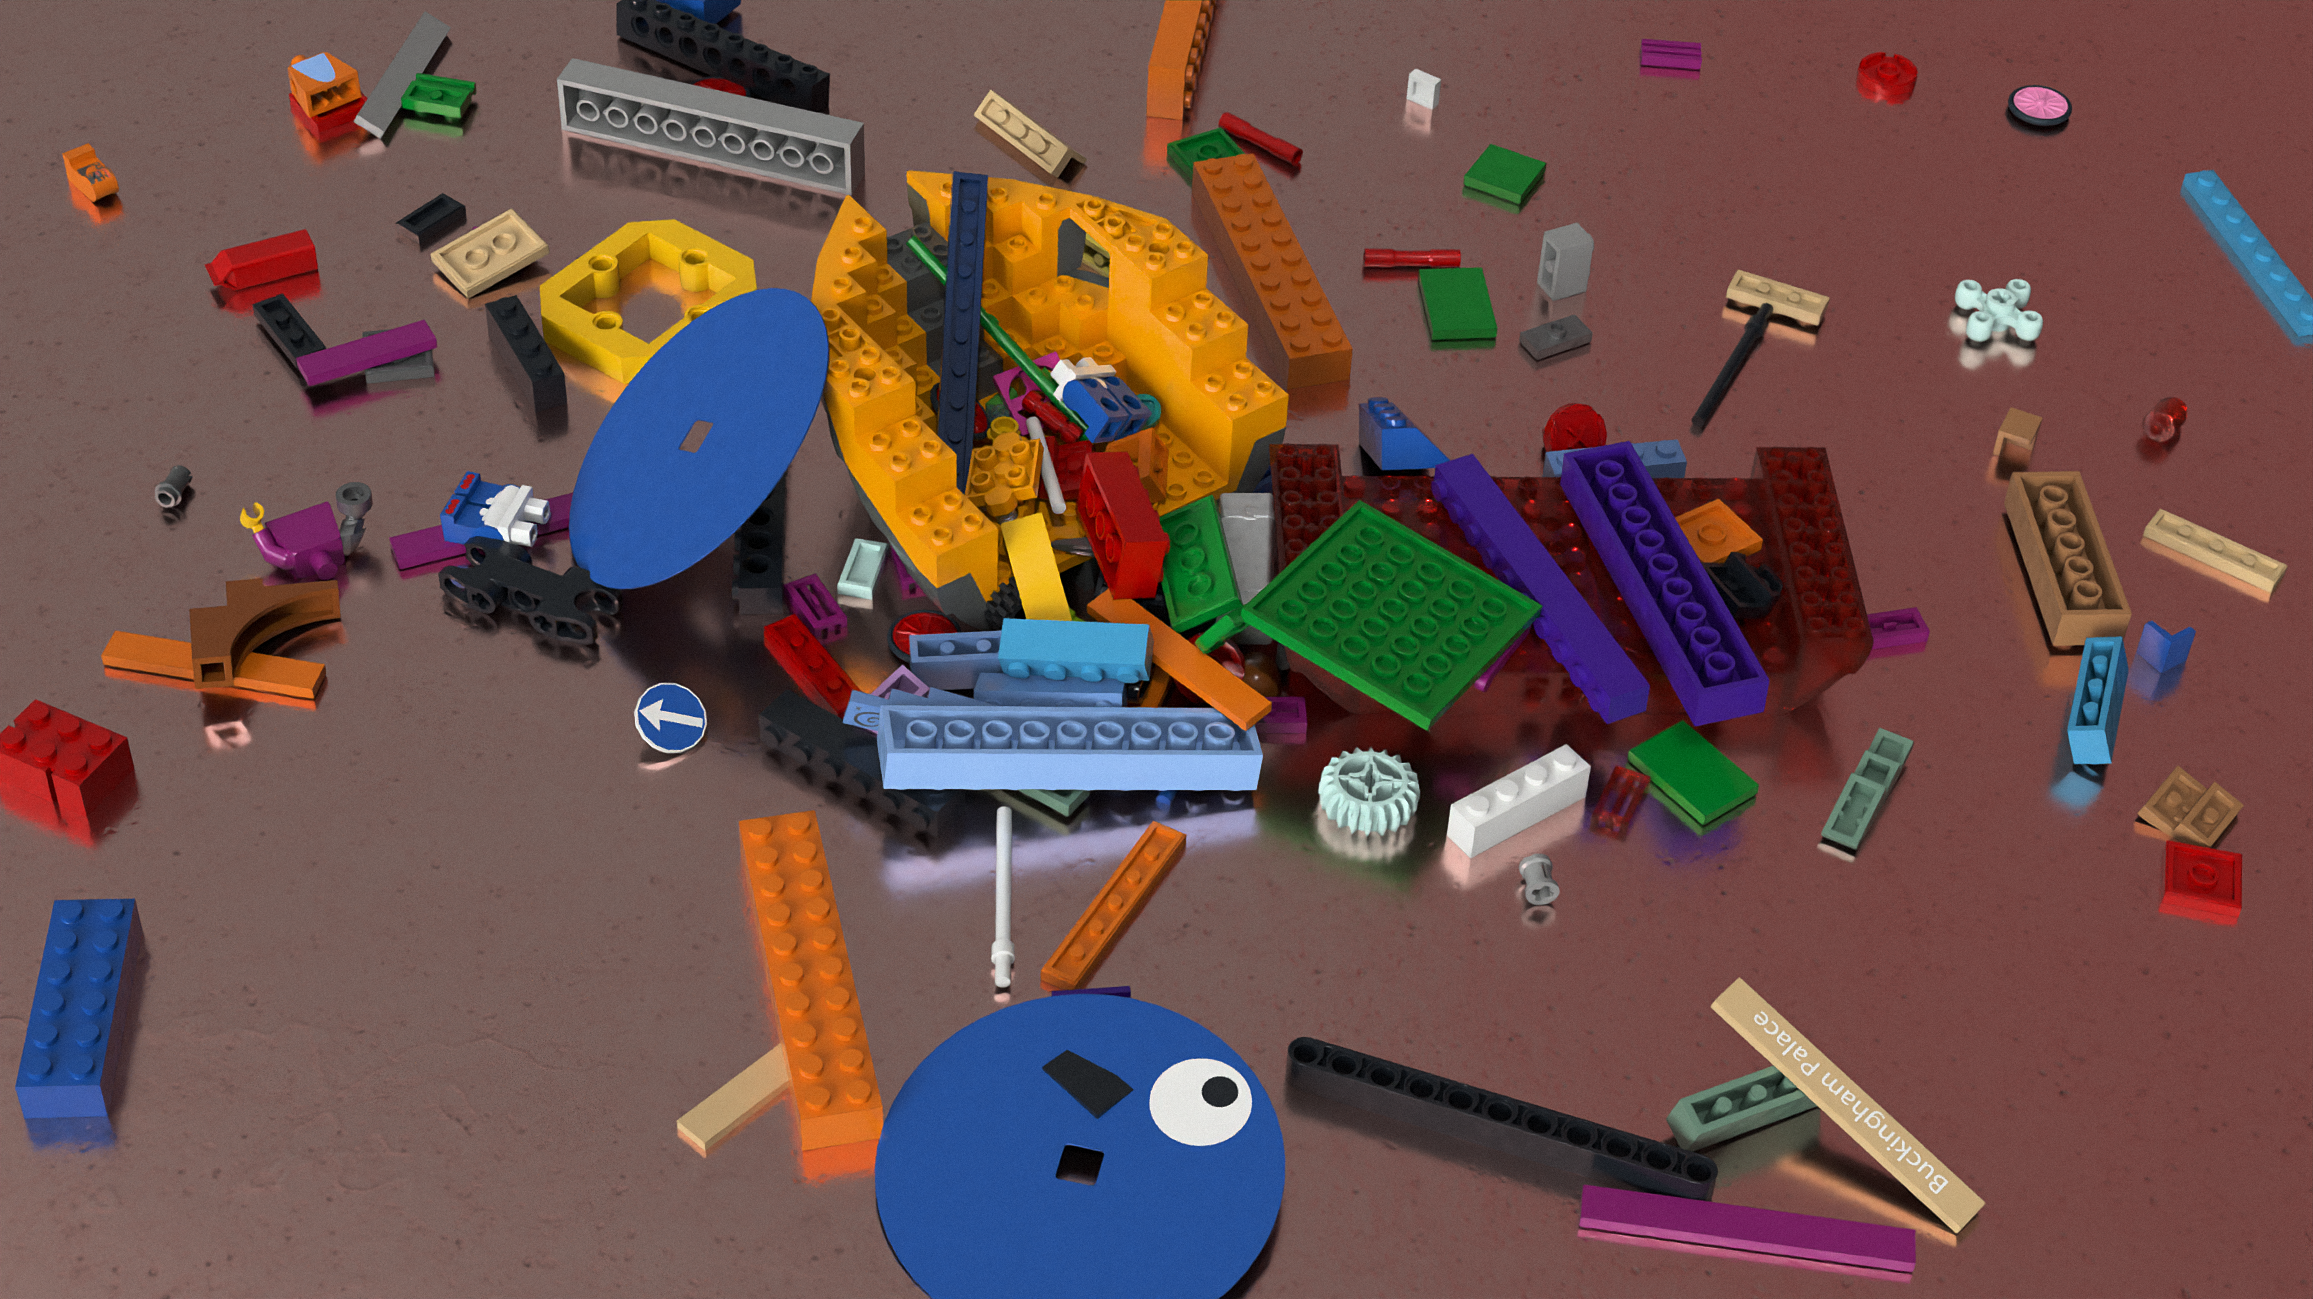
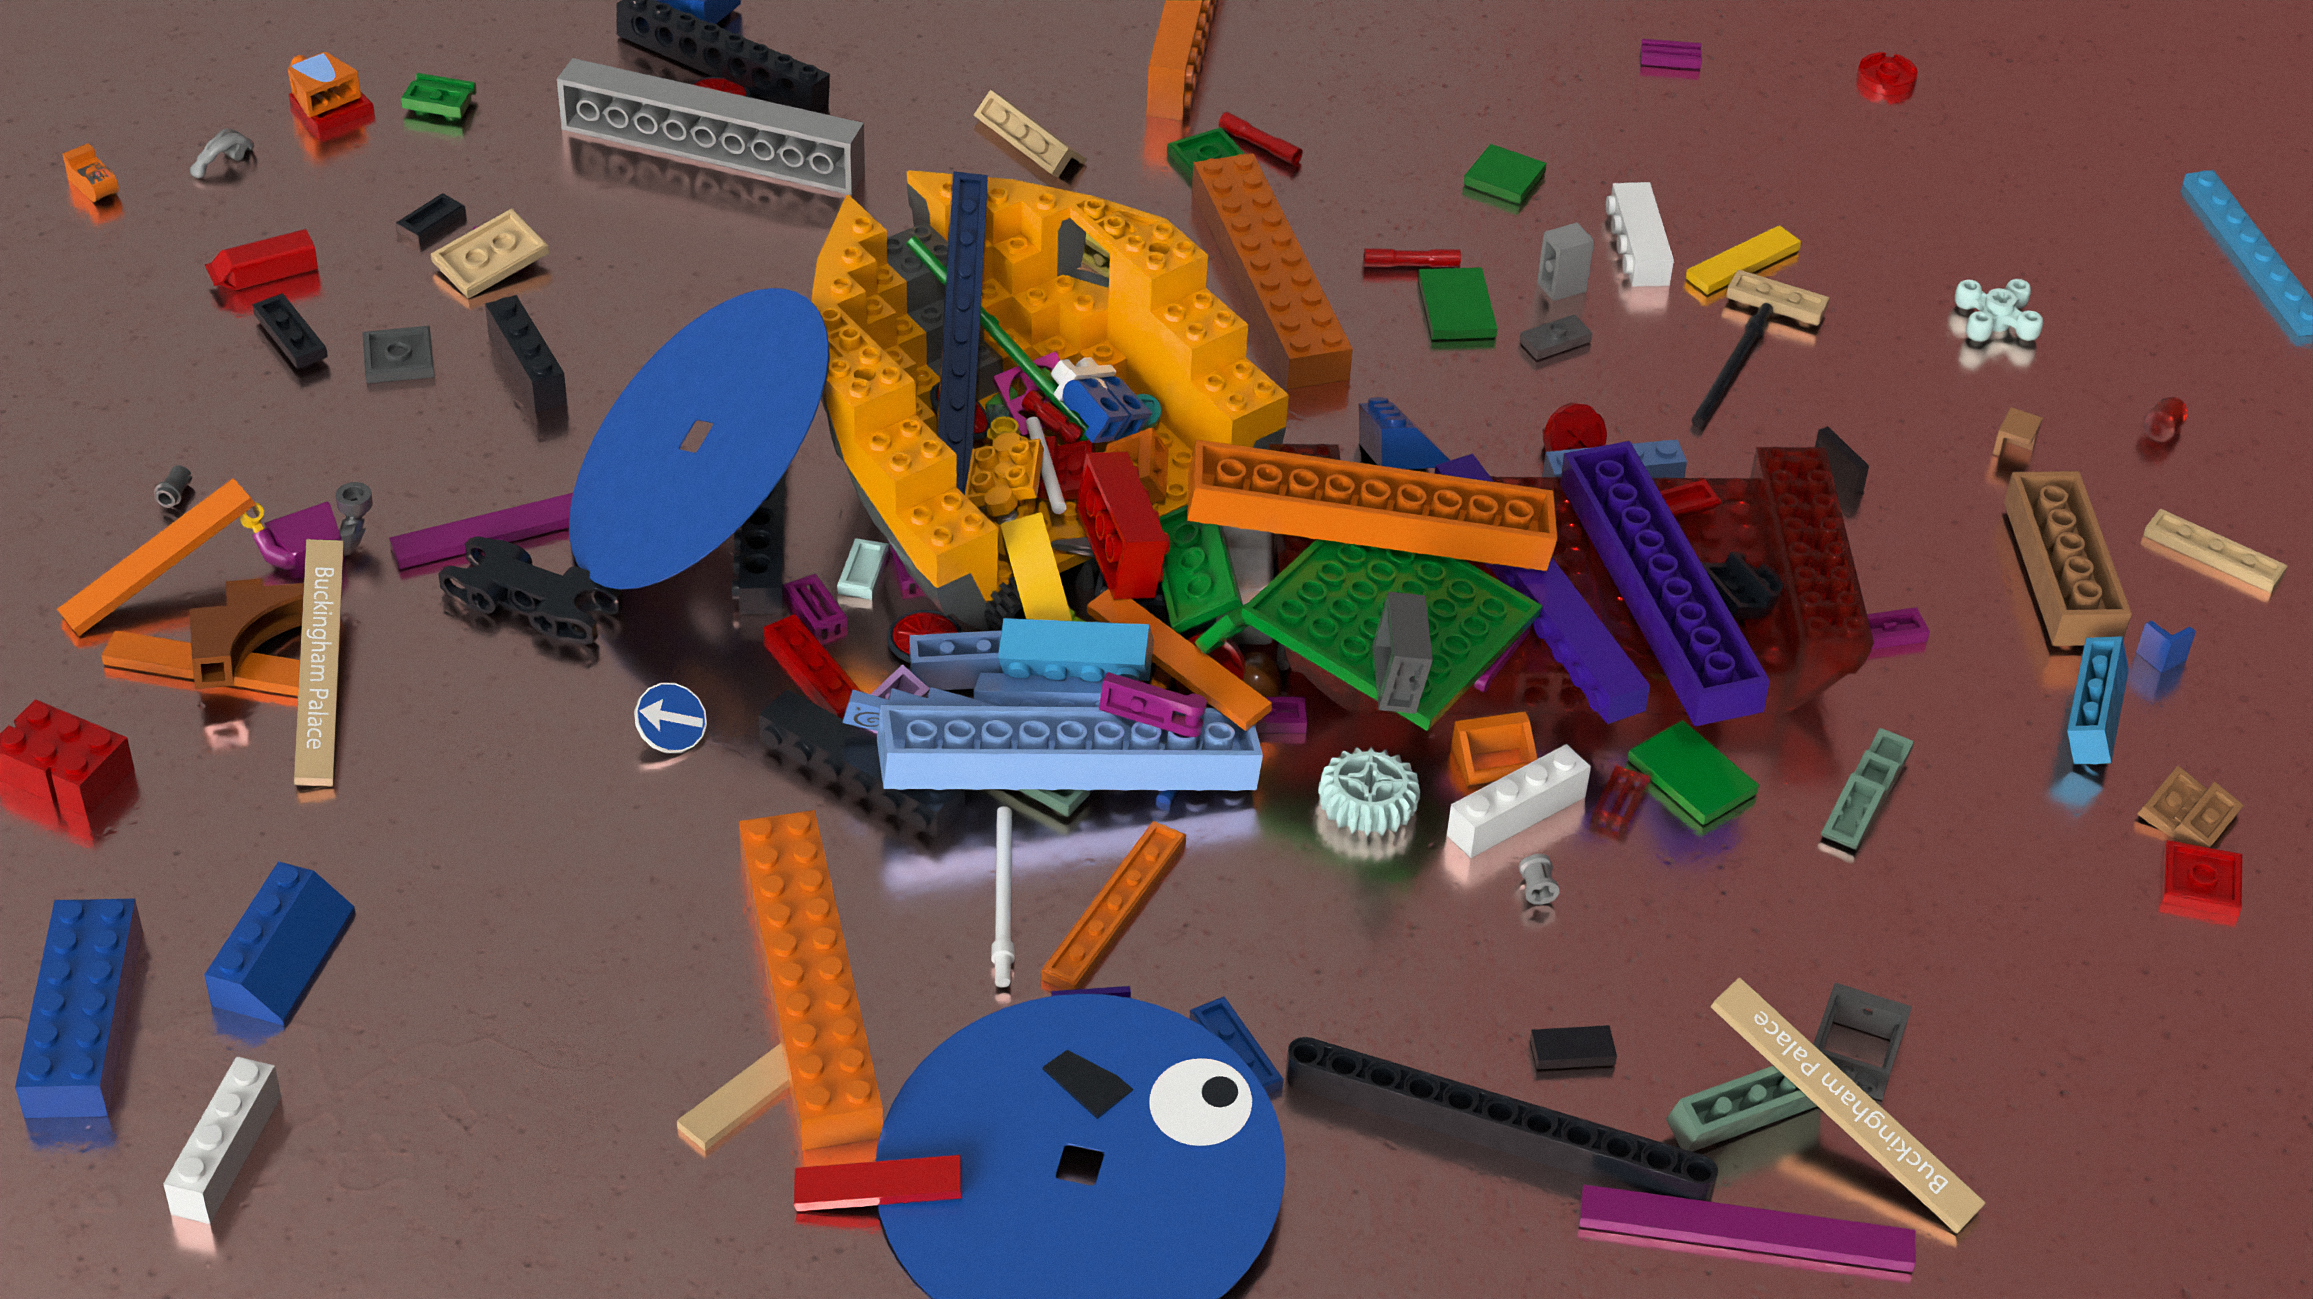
magenta tile [296,320,437,386] -> none
light grey tile [353,11,451,139] -> none
hips [440,471,551,547] -> none
yellow panel [540,219,757,384] -> none
white plate [1407,68,1441,110] -> none
orange plate [1675,498,1763,563] -> none
bright pink wheel [2008,85,2072,126] -> none
none -> orange tile [57,478,256,636]
none -> white brick [163,1056,281,1224]
none -> light grey piece [190,128,254,178]
none -> blue slope [204,861,355,1026]
none -> tan tile [294,539,343,786]
none -> red tile [794,1155,962,1211]
none -> magenta plate [1099,672,1207,737]
none -> orange brick [1187,440,1557,571]
none -> blue tile [1189,996,1284,1094]
none -> dark grey window [1372,592,1433,714]
none -> orange tile [1451,711,1538,786]
none -> black tile [1530,1025,1617,1069]
none -> white brick [1606,182,1674,287]
none -> red tile [1659,479,1721,519]
none -> yellow tile [1686,225,1801,295]
none -> black tile [1813,426,1869,495]
none -> dark grey window [1813,982,1912,1100]

